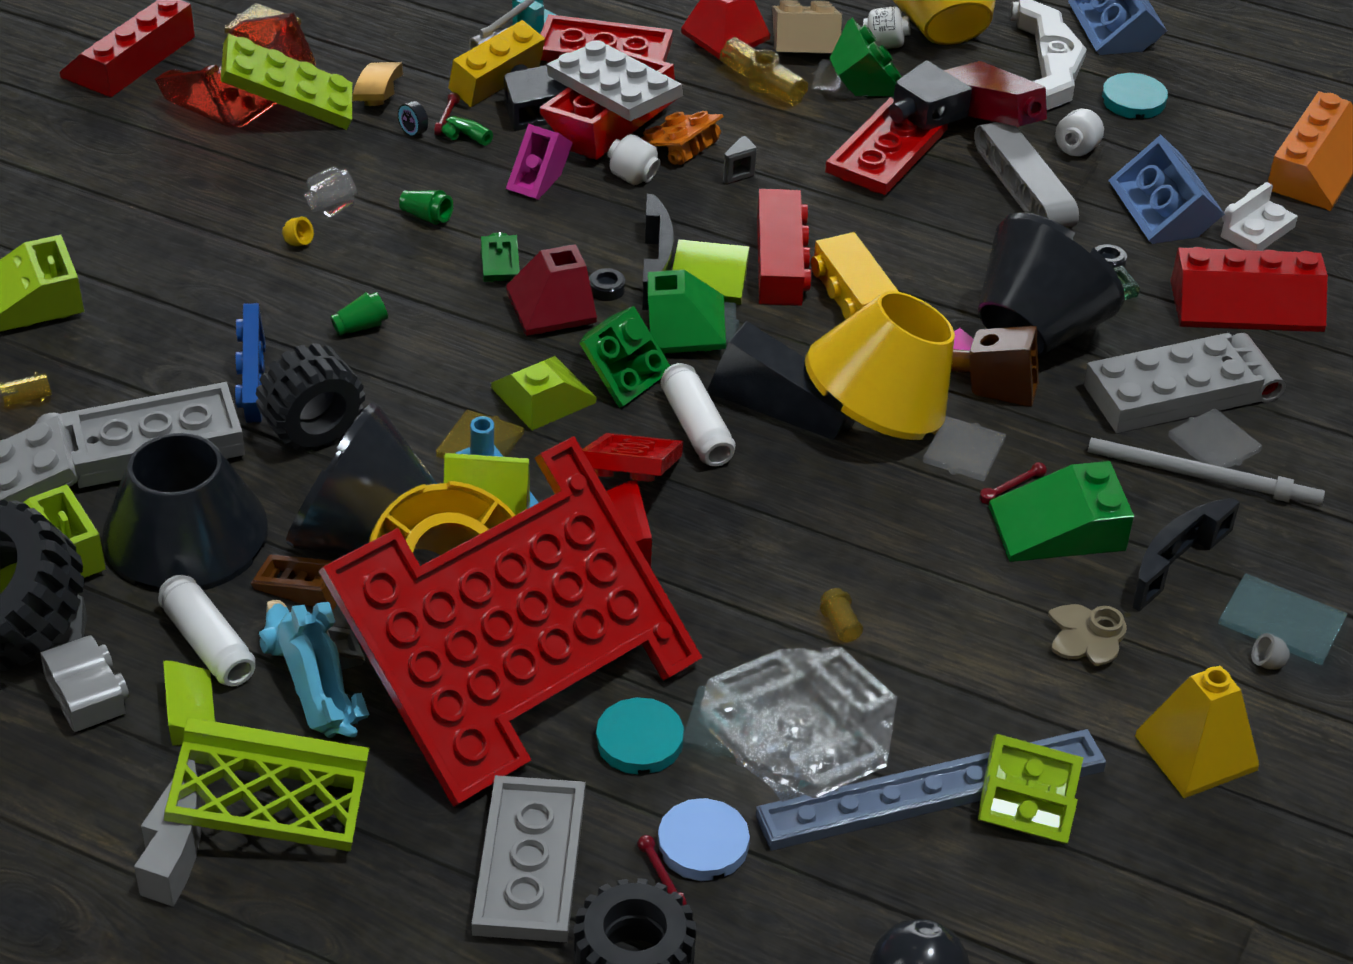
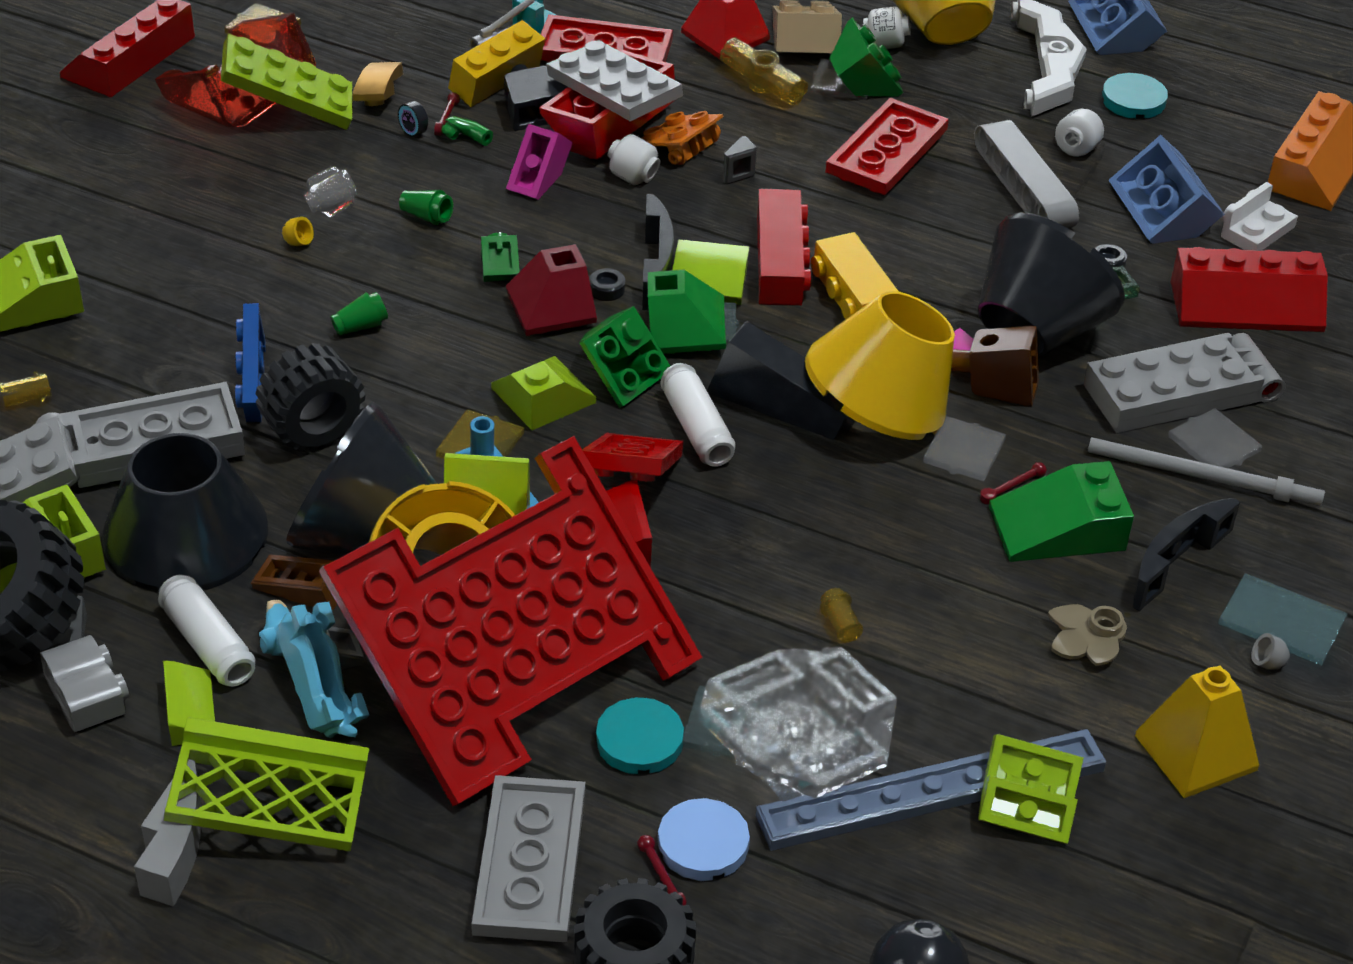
black torso [889,60,972,130] -> none
dark red slope [944,61,1047,127] -> none

